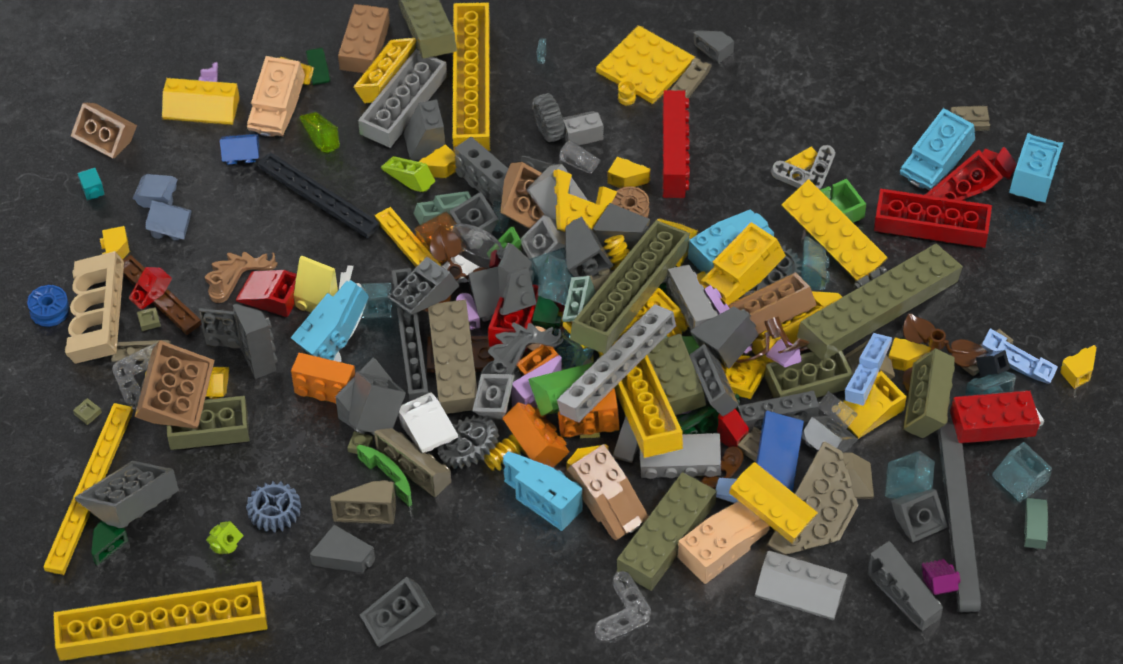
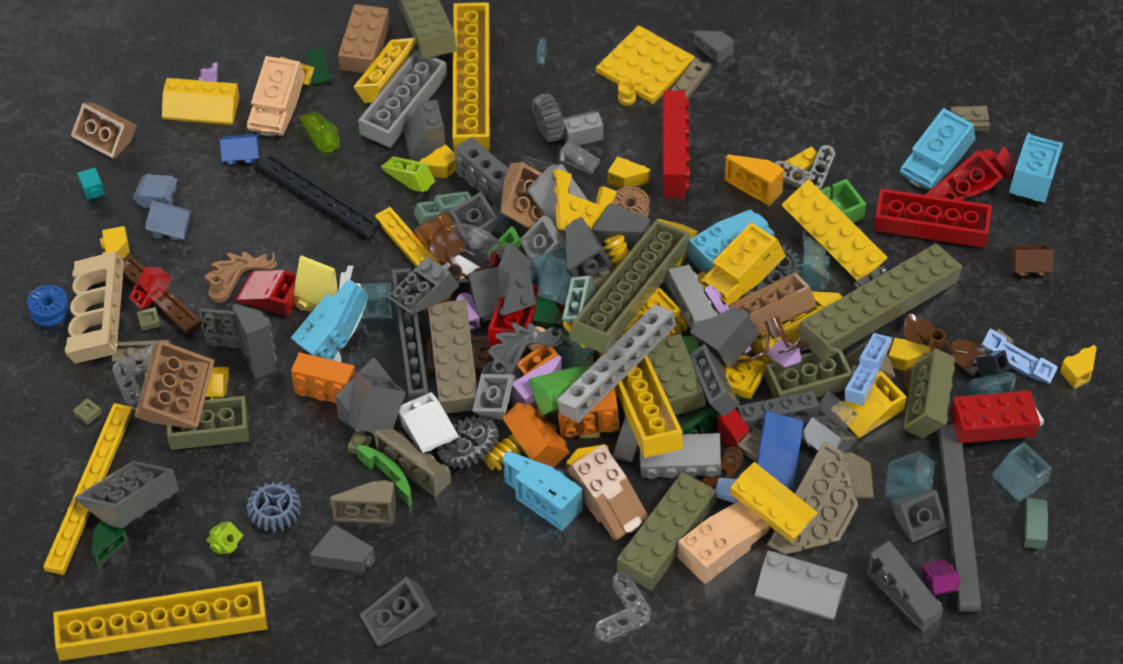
none -> light orange slope [725,154,784,206]
none -> reddish brown slope [1009,245,1054,276]

